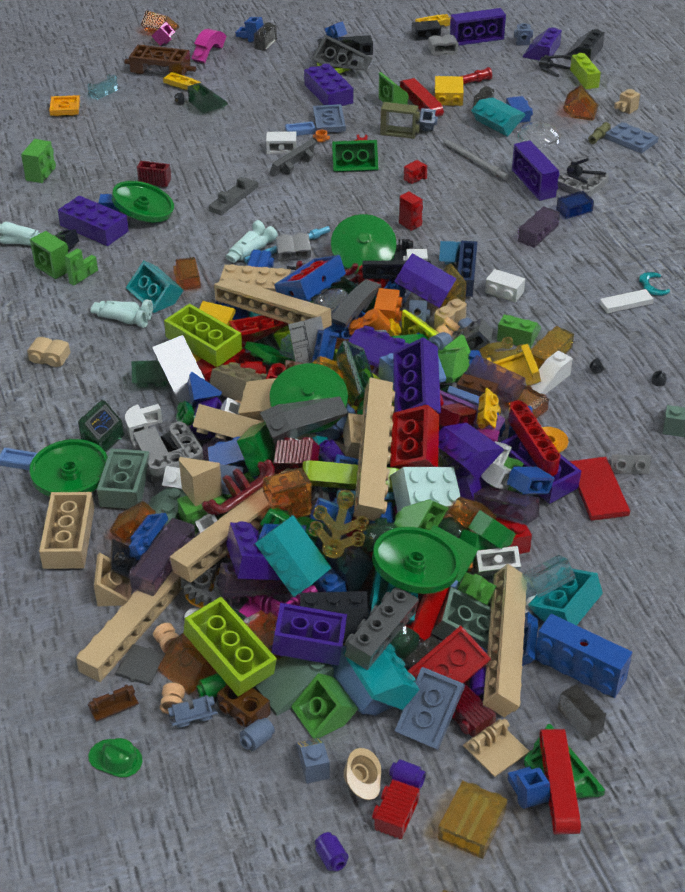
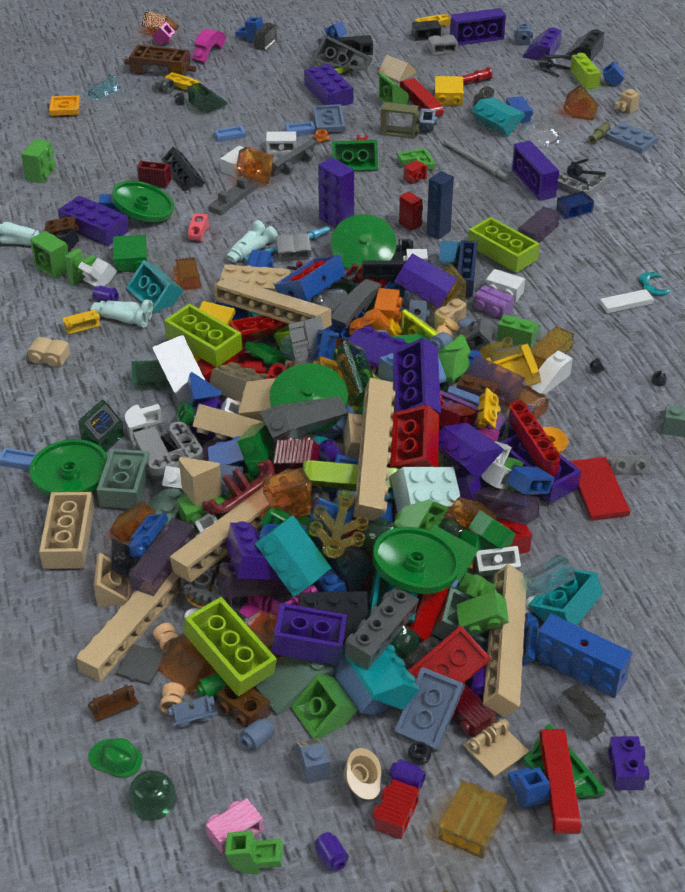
none -> reddish brown hinge [44,216,79,236]
none -> yellow hinge [62,309,101,335]
none -> white brick [78,258,117,287]
none -> dark purple brick [92,285,119,302]
none -> green brick [113,235,148,273]
none -> clear green cylinder [128,770,177,821]
none -> dark grey wheel [155,76,175,93]
none -> black fence [162,147,206,191]
none -> coral leg [188,213,209,242]
none -> bright pink brick [205,798,264,856]
none -> medium blue tile [214,126,246,142]
none -> white brick [220,146,254,177]
none -> bright green brick [225,830,283,874]
none -> clear orange slope [237,146,274,185]
none -> dark purple brick [318,157,354,228]
none -> tan slope [378,55,416,83]
none -> bright green plate [397,148,436,171]
none -> black plate [408,741,431,765]
none -> dark blue brick [426,171,454,239]
none -> bright green brick [457,591,509,636]
none -> lime brick [468,217,540,273]
none -> medium lavender brick [473,285,514,319]
none -> blue brick [603,61,624,87]
none -> dark purple brick [608,736,649,790]

